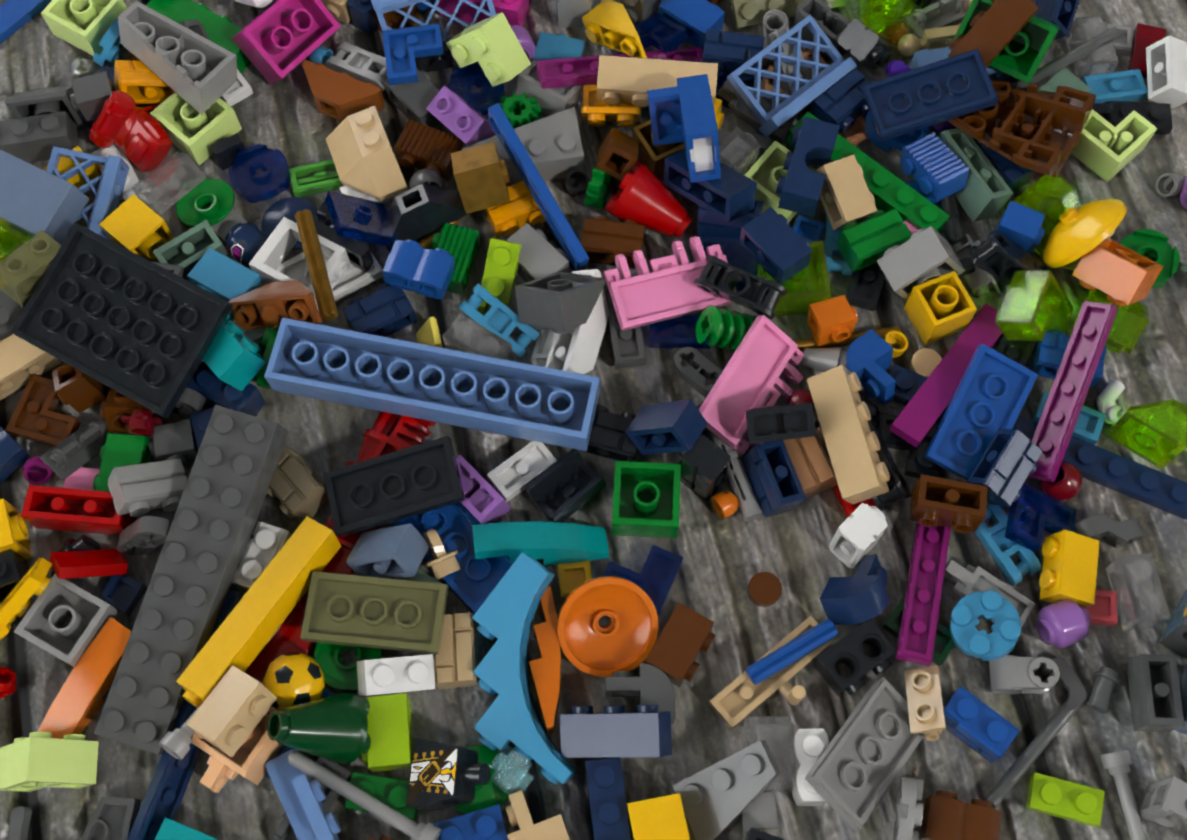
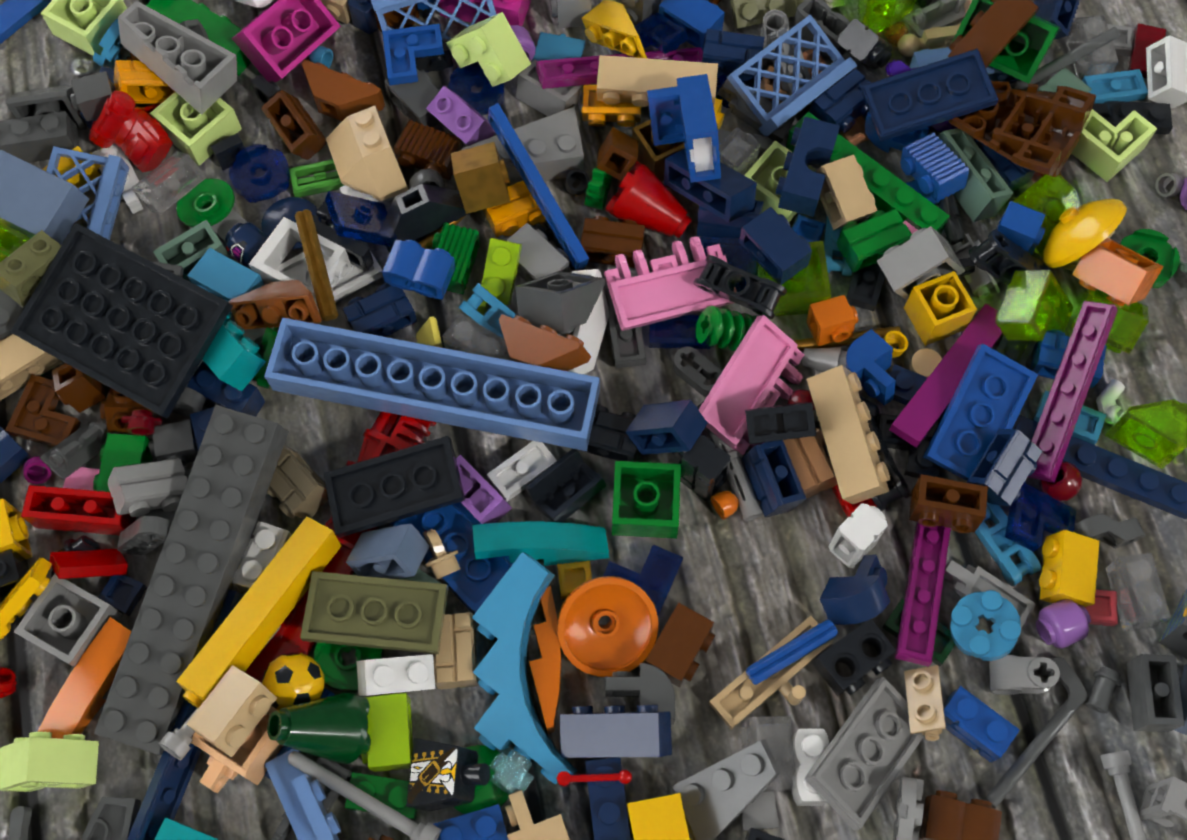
yellow head [99,194,174,262] -> none
white plate [221,69,253,106] -> none
light grey plate [325,42,388,92] -> none
green gear [495,91,542,129] -> none
reddish brown tile [747,572,782,607] -> none
lime plate [1026,772,1105,827] -> none
none -> black plate [251,74,281,104]
none -> reddish brown brick [261,90,327,160]
none -> dark orange slope [499,314,591,371]
none -> red hinge [557,769,632,787]

